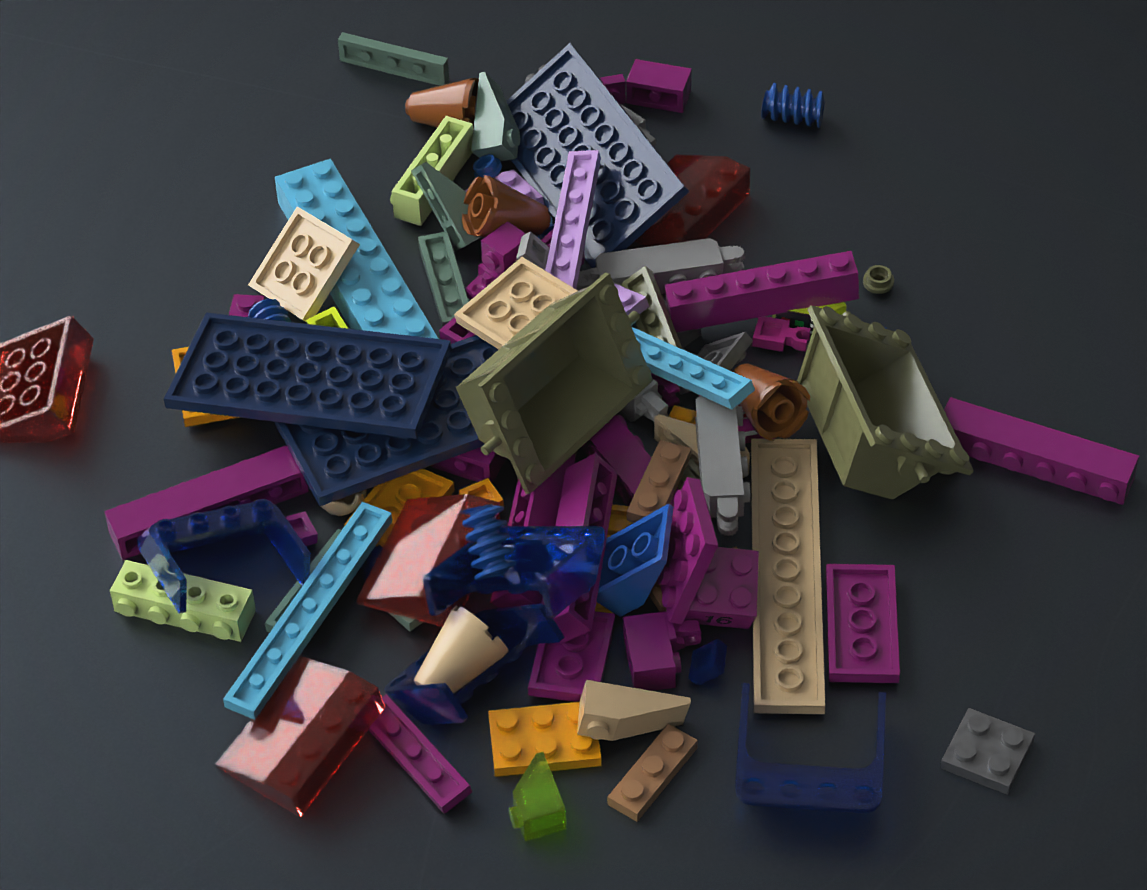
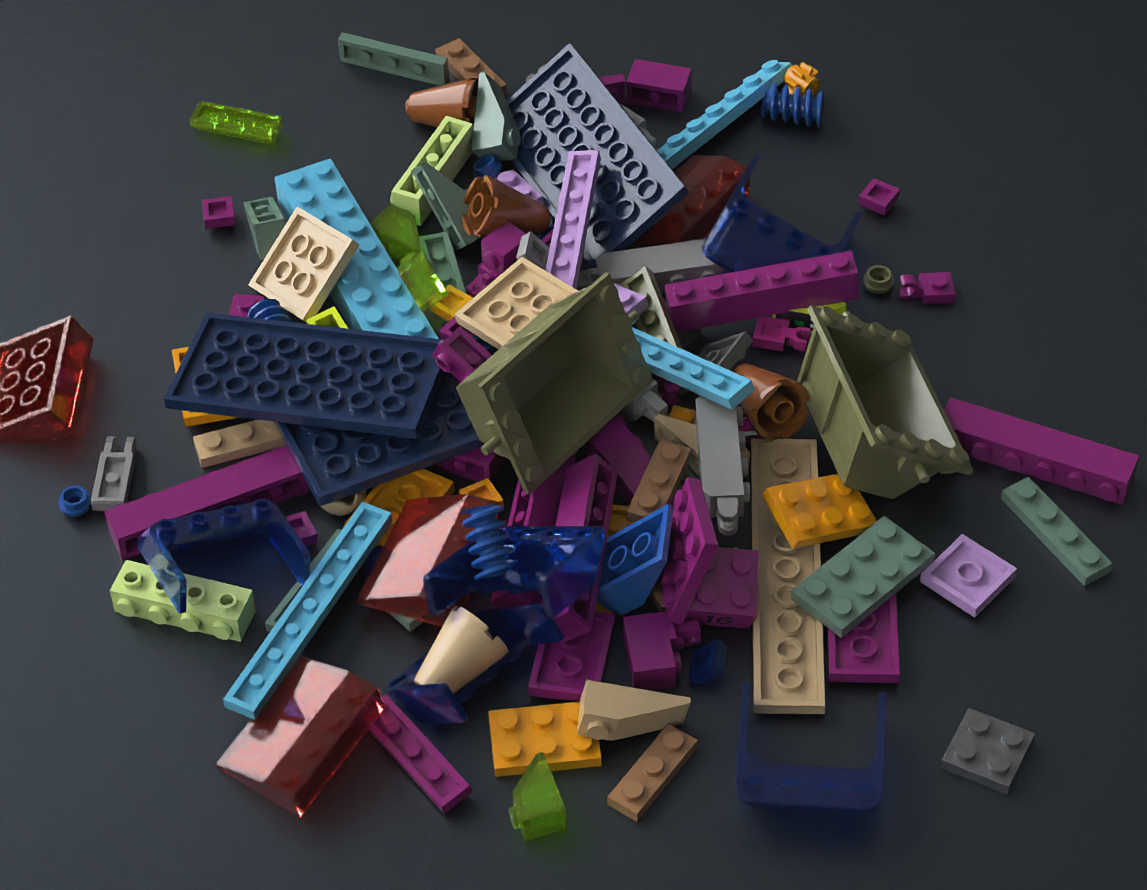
none -> blue plate [58,485,91,517]
none -> light grey hinge [91,436,137,511]
none -> clear neon green plate [189,100,283,144]
none -> tan plate [193,420,286,468]
none -> magenta plate [202,196,235,229]
none -> sand green slope [243,197,285,260]
none -> clear neon green slope [370,204,422,271]
none -> clear neon green slope [397,251,449,312]
none -> light orange plate [429,284,473,322]
none -> magenta bracket [432,326,492,384]
none -> medium nougat plate [435,38,507,94]
none -> medium azure plate [657,60,792,169]
none -> clear blue windscreen [702,153,862,272]
none -> light orange plate [762,474,877,549]
none -> light orange gear [784,62,820,96]
none -> sand green plate [791,516,935,638]
none -> magenta plate [858,178,900,216]
none -> magenta plate [898,272,956,304]
none -> lavender plate [920,534,1017,617]
none -> sand green plate [1001,477,1113,586]

